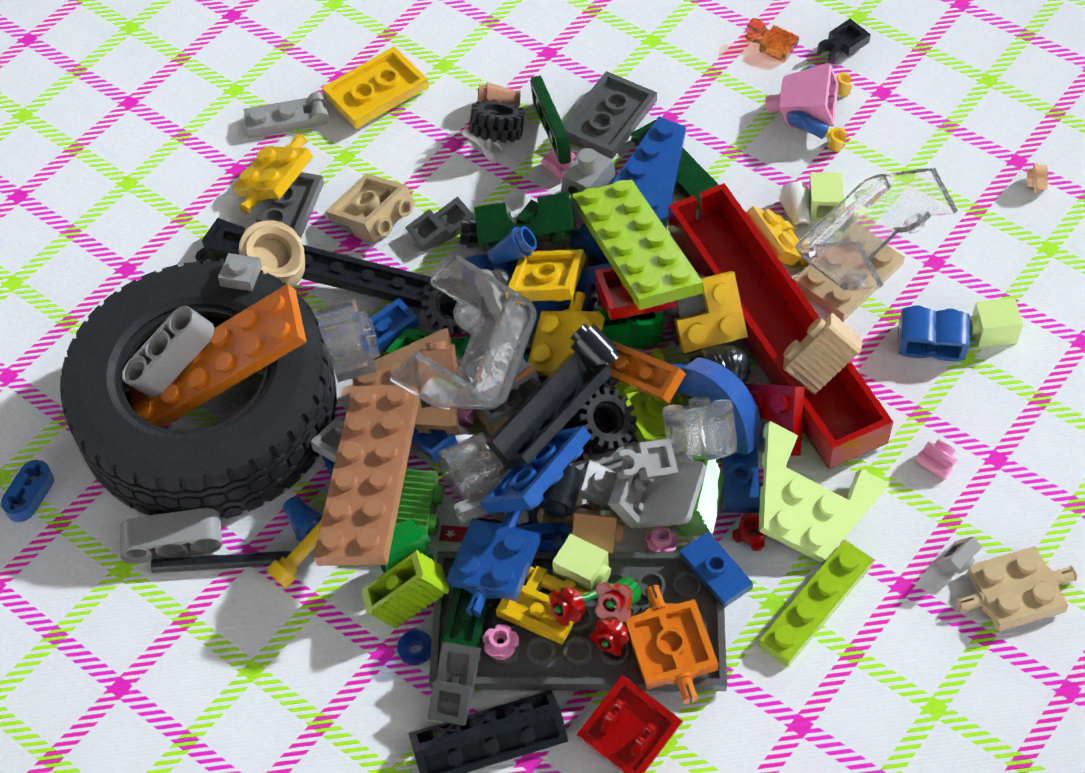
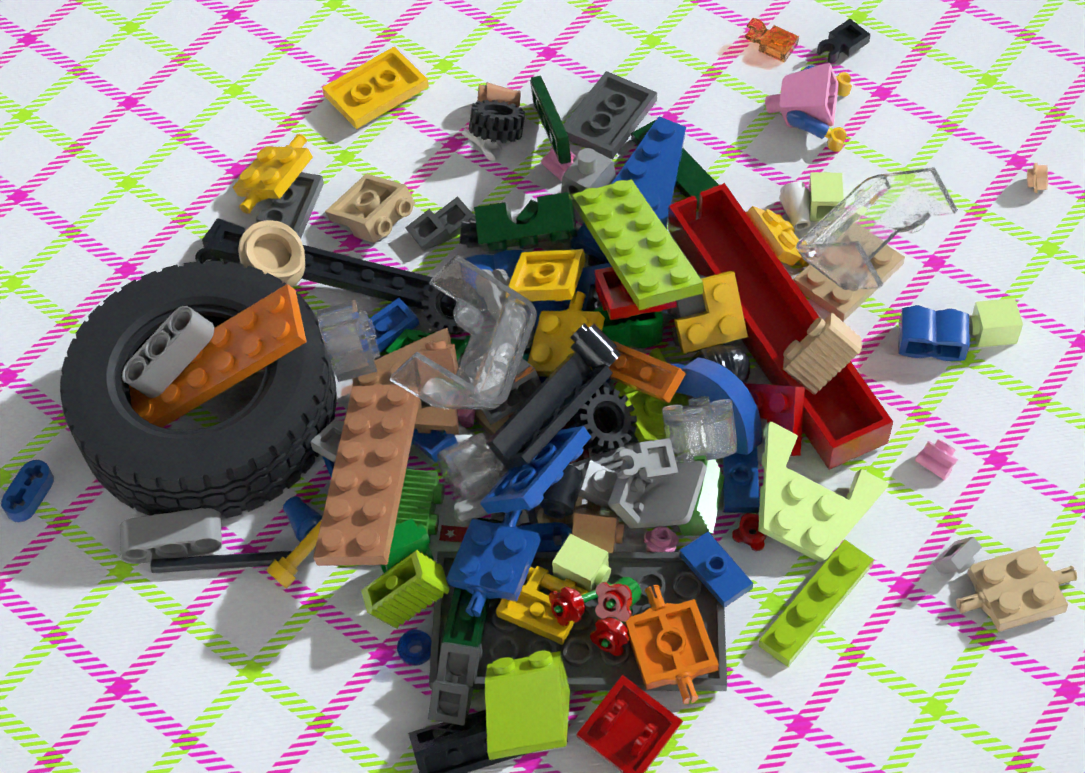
light grey plate [218,253,262,291] -> none
light grey plate [243,92,329,138] -> none
bright pink plate [483,624,519,660] -> none
blue cone [487,226,537,266] -> none
none -> lime slope [485,650,570,760]

